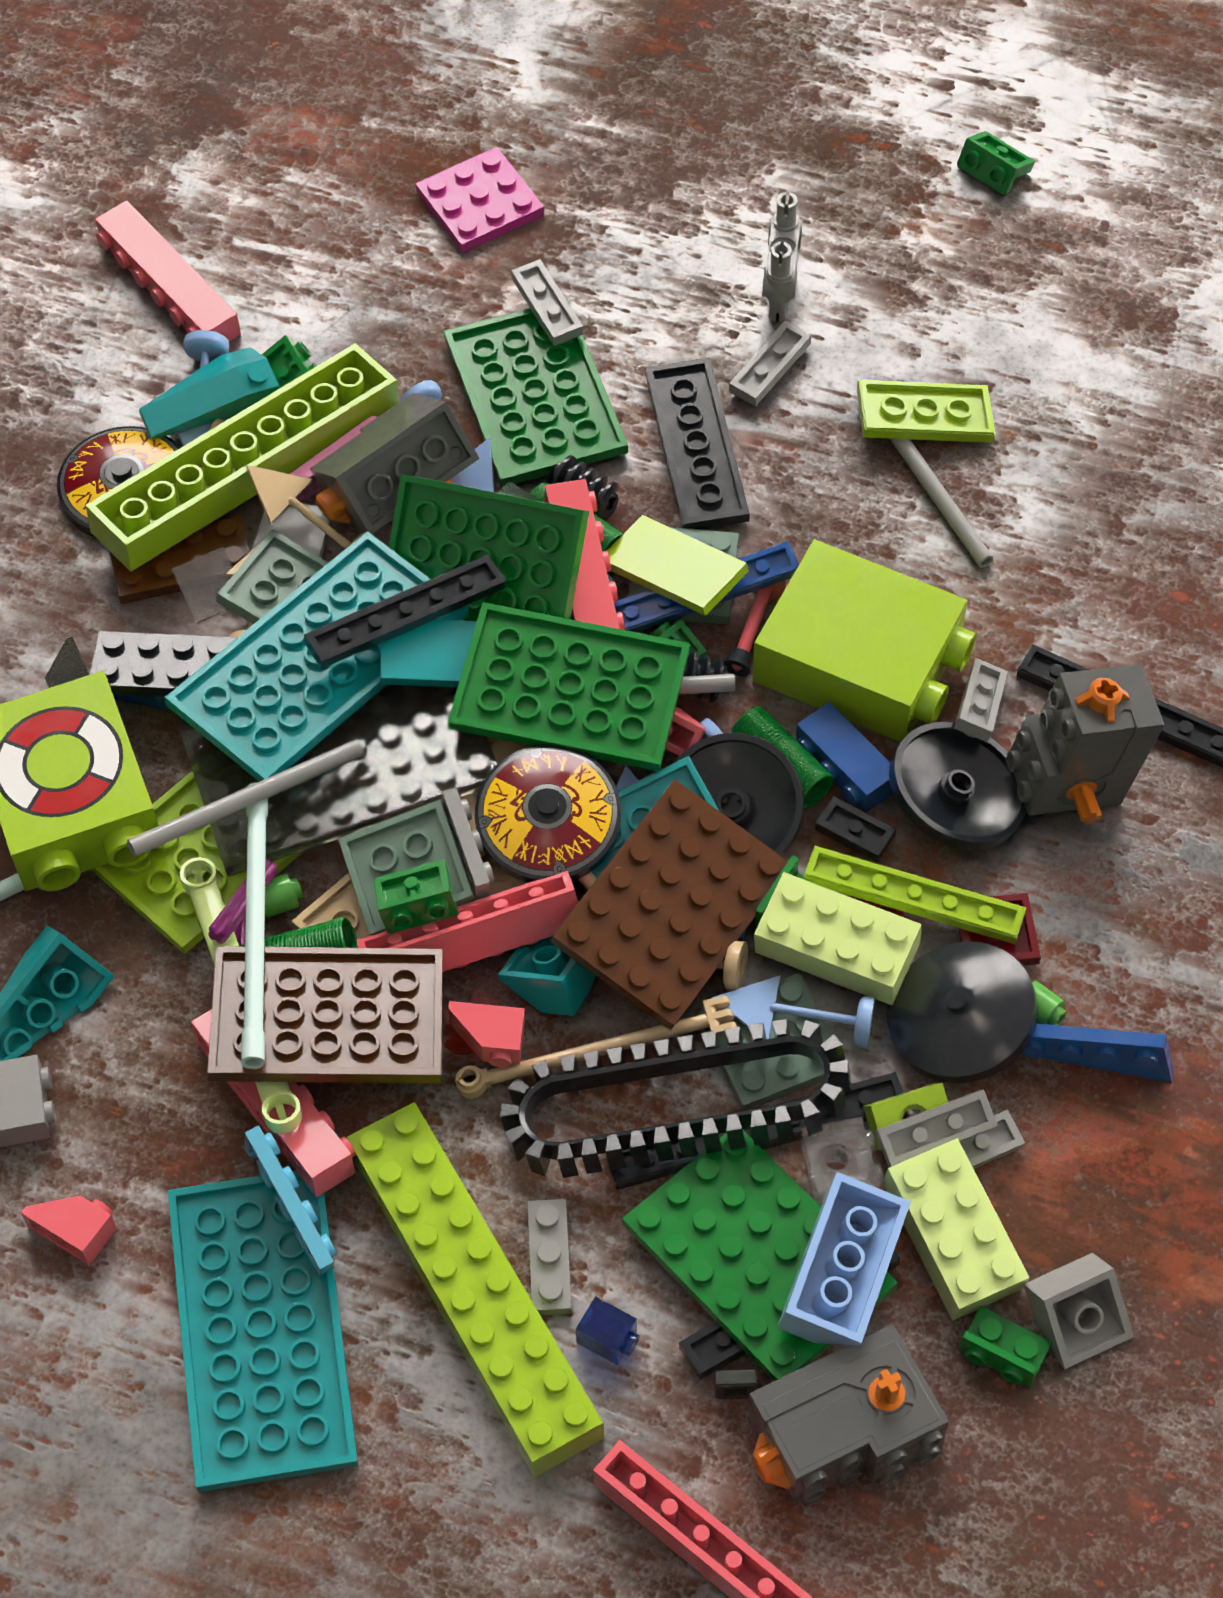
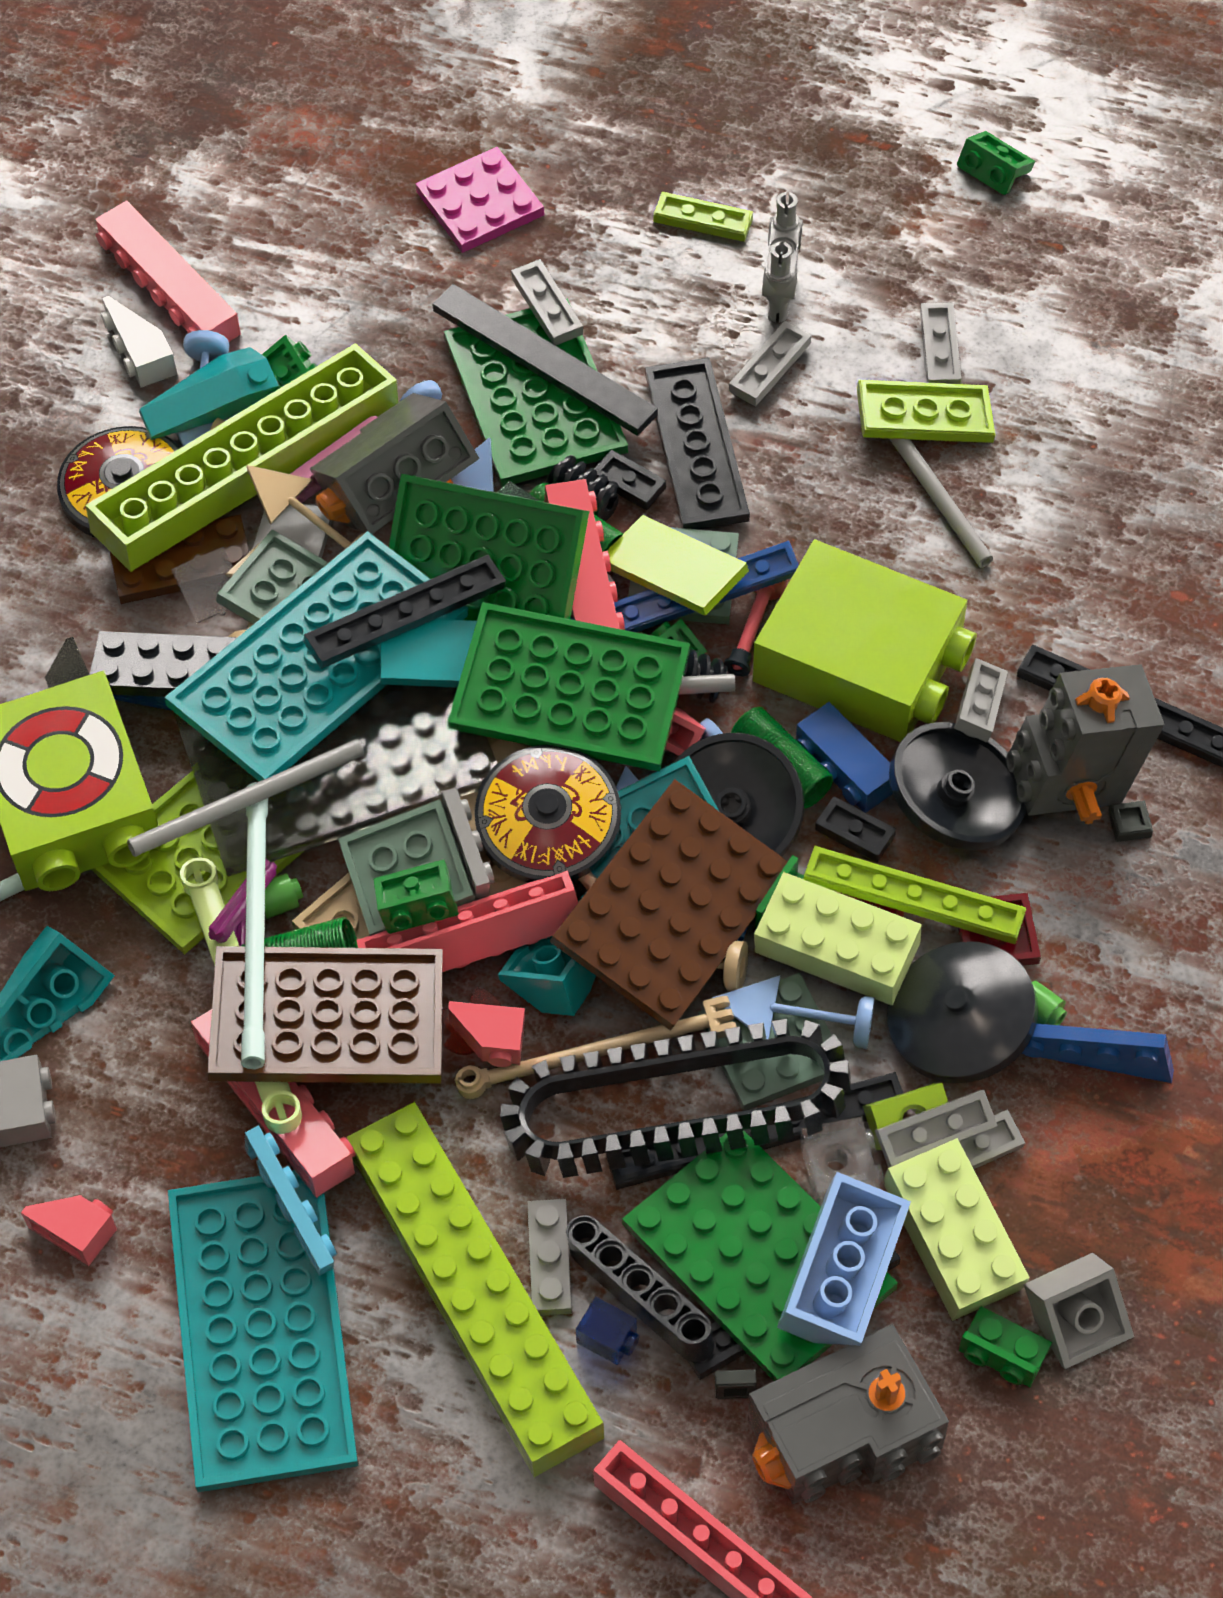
none -> white slope [101,296,178,388]
none -> tile [432,284,658,436]
none -> black beam [566,1215,714,1363]
none -> plate [595,449,666,510]
none -> lime tile [653,192,753,242]
none -> light grey plate [920,303,961,384]
none -> pearl dark grey tile [1108,800,1153,842]

